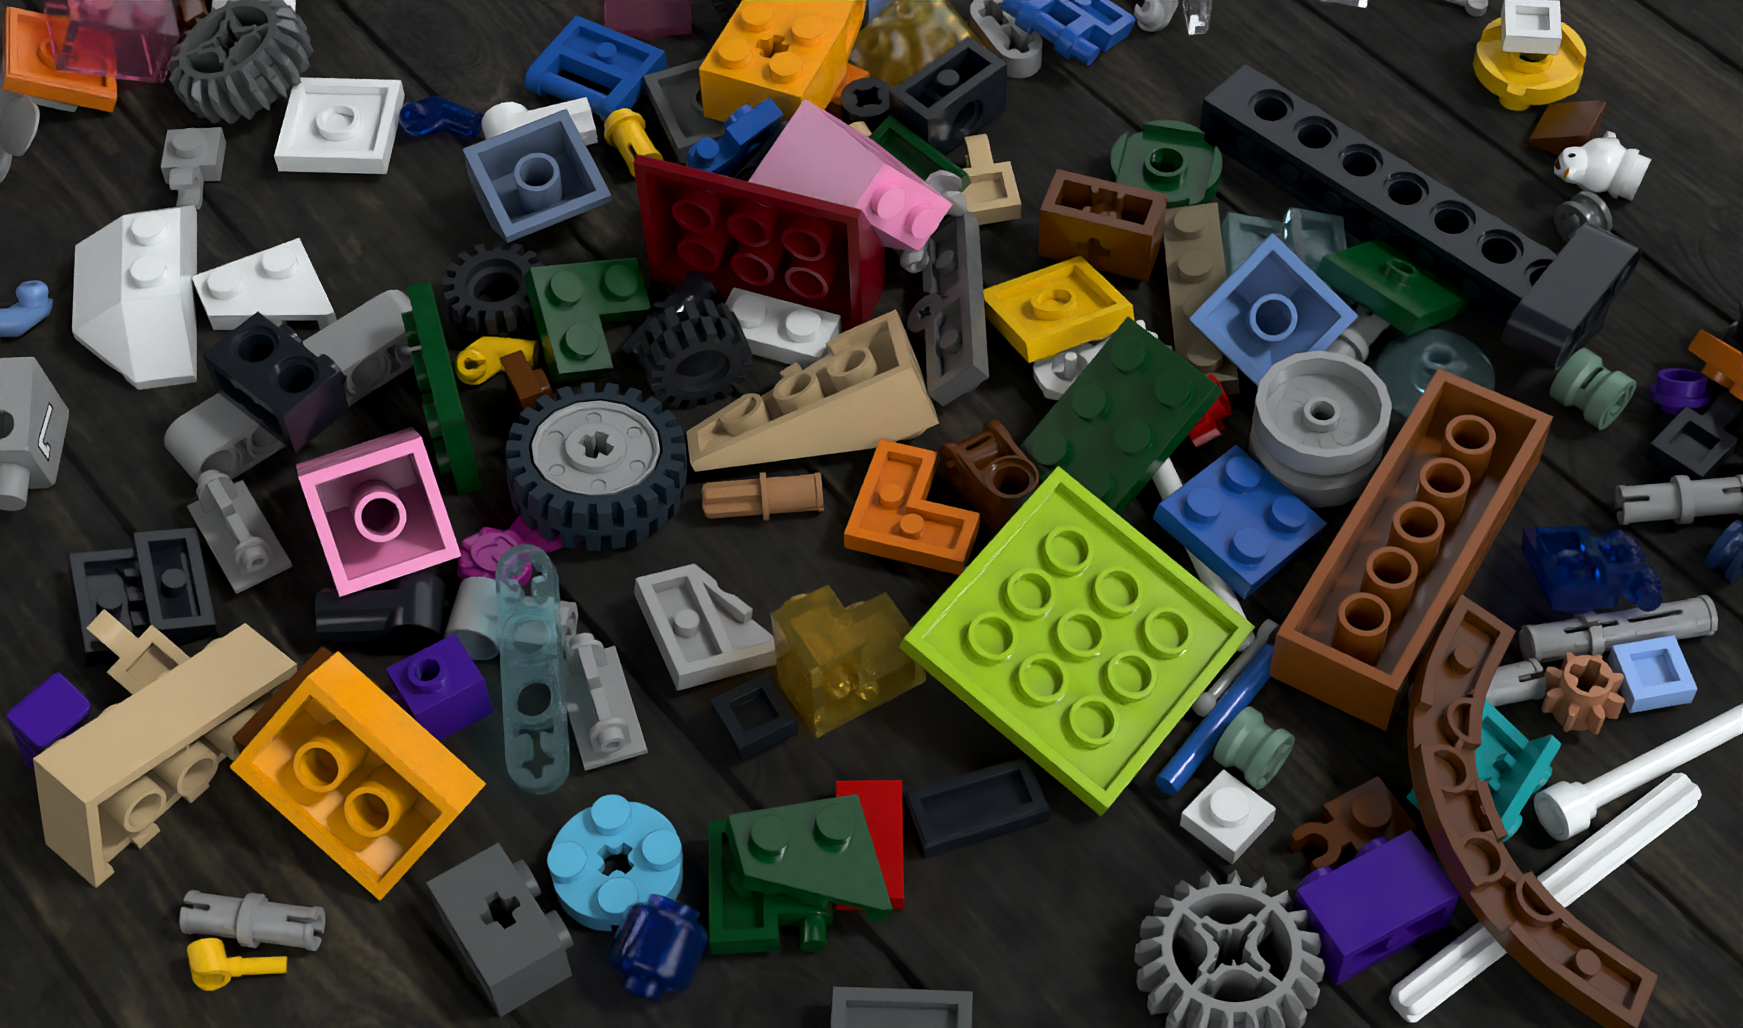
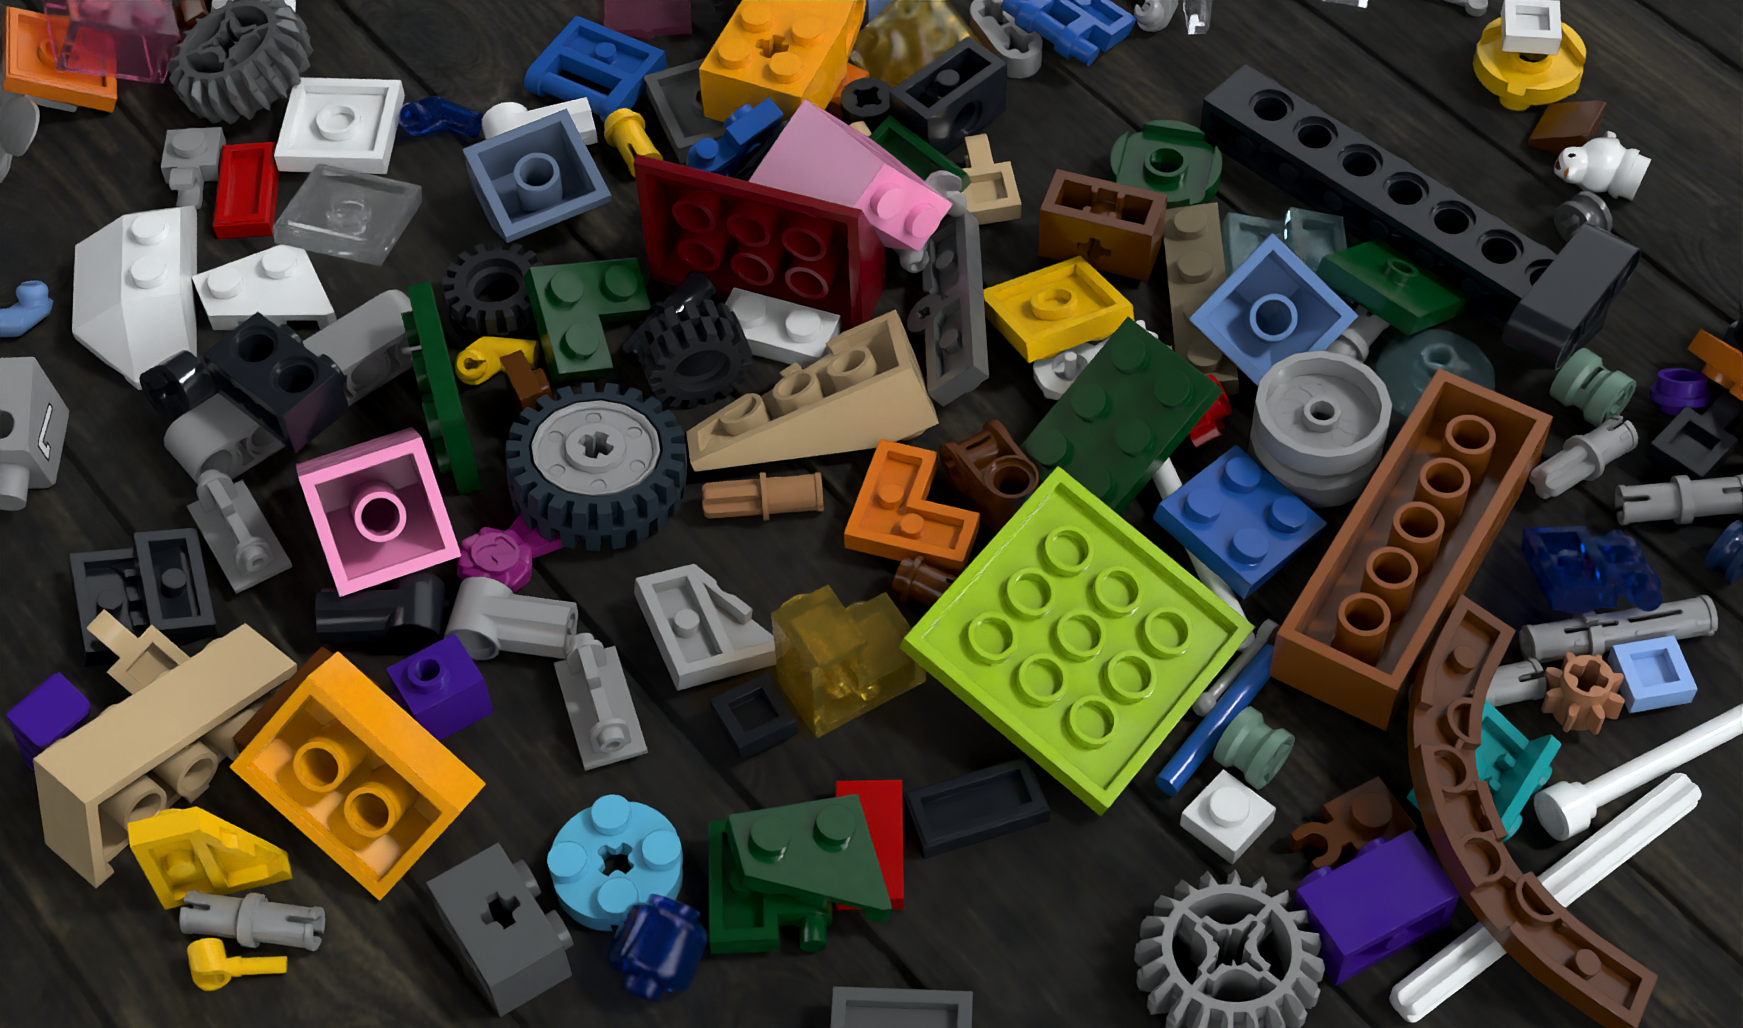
clear light blue beam [495,544,570,795] -> none
none -> yellow wing [127,806,293,910]
none -> black beam [139,350,214,419]
none -> red tile [213,142,279,239]
none -> clear plate [273,163,422,267]
none -> reddish brown pin [891,555,958,607]
none -> light grey axle [1529,415,1638,499]

